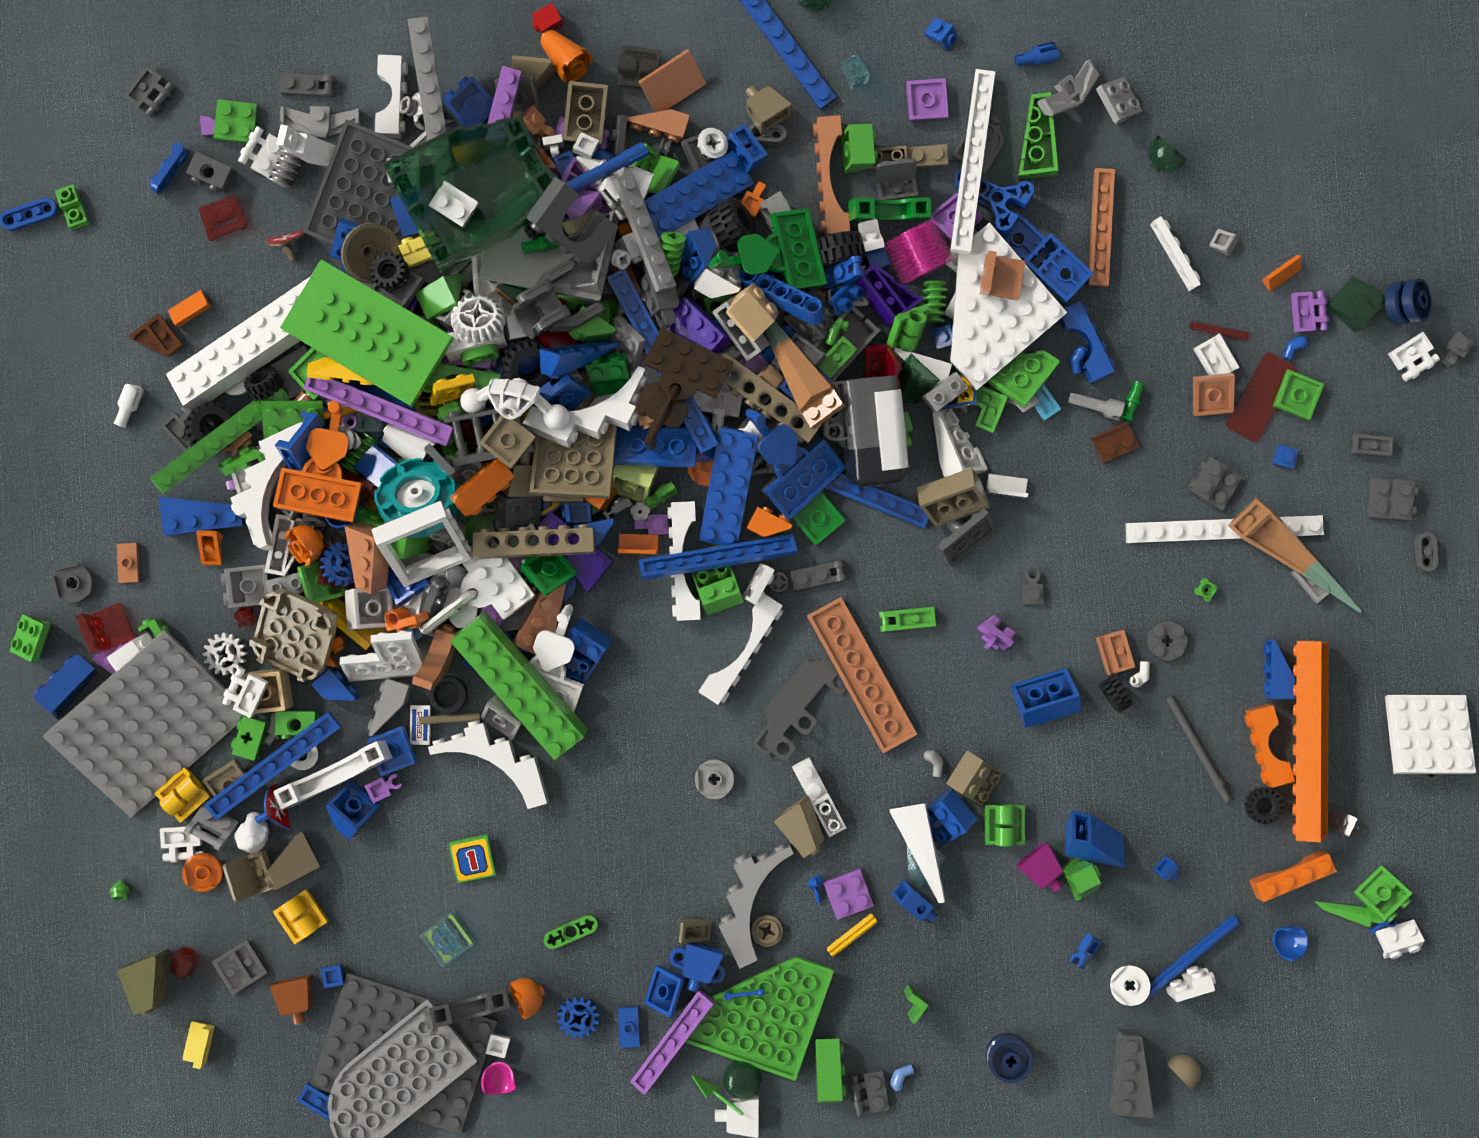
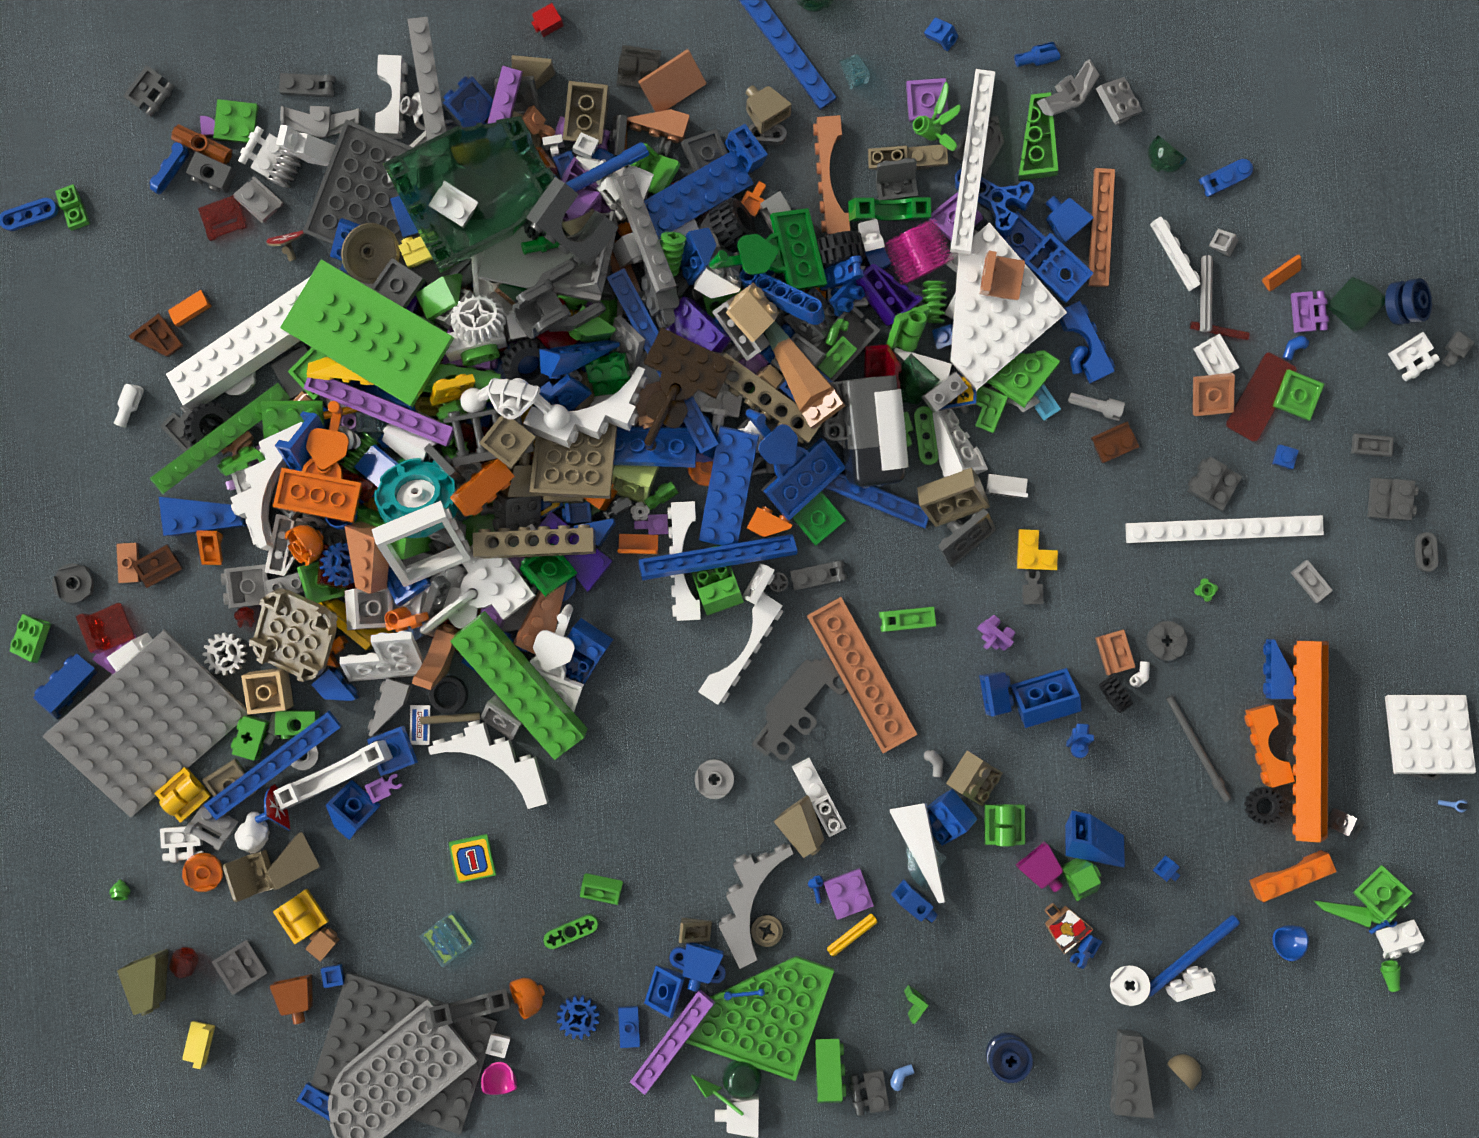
bright green bracket [138,617,171,637] -> none
white plate [222,667,269,718] -> none
black tyre [244,366,283,401] -> none
black tyre [370,252,410,291] -> none
orange cone [540,30,593,83] -> none
white bush [611,249,631,269] -> none
white gear [697,128,728,159] -> none
bright green slope [841,124,878,174] -> none
green pin [1120,381,1145,422] -> none
medium nougat plate [1228,497,1361,612] -> none
none -> reddish brown plate [132,544,182,588]
none -> dark orange piece [171,124,233,165]
none -> light grey plate [233,177,283,223]
none -> medium nougat brick [306,927,340,962]
none -> bright green slope [580,873,623,905]
none -> bright green plant [913,82,961,151]
none -> bright green plate [914,406,939,465]
none -> blue slope [979,672,1014,716]
none -> yellow plate [1017,529,1058,570]
none -> torso [1044,903,1093,954]
none -> blue torso [1045,196,1094,245]
none -> blue hips [1066,724,1094,758]
none -> blue plate [1198,159,1253,197]
none -> light grey axle [1200,255,1213,332]
none -> bright green cone [1380,960,1401,992]
none -> medium blue hand [1438,799,1468,812]

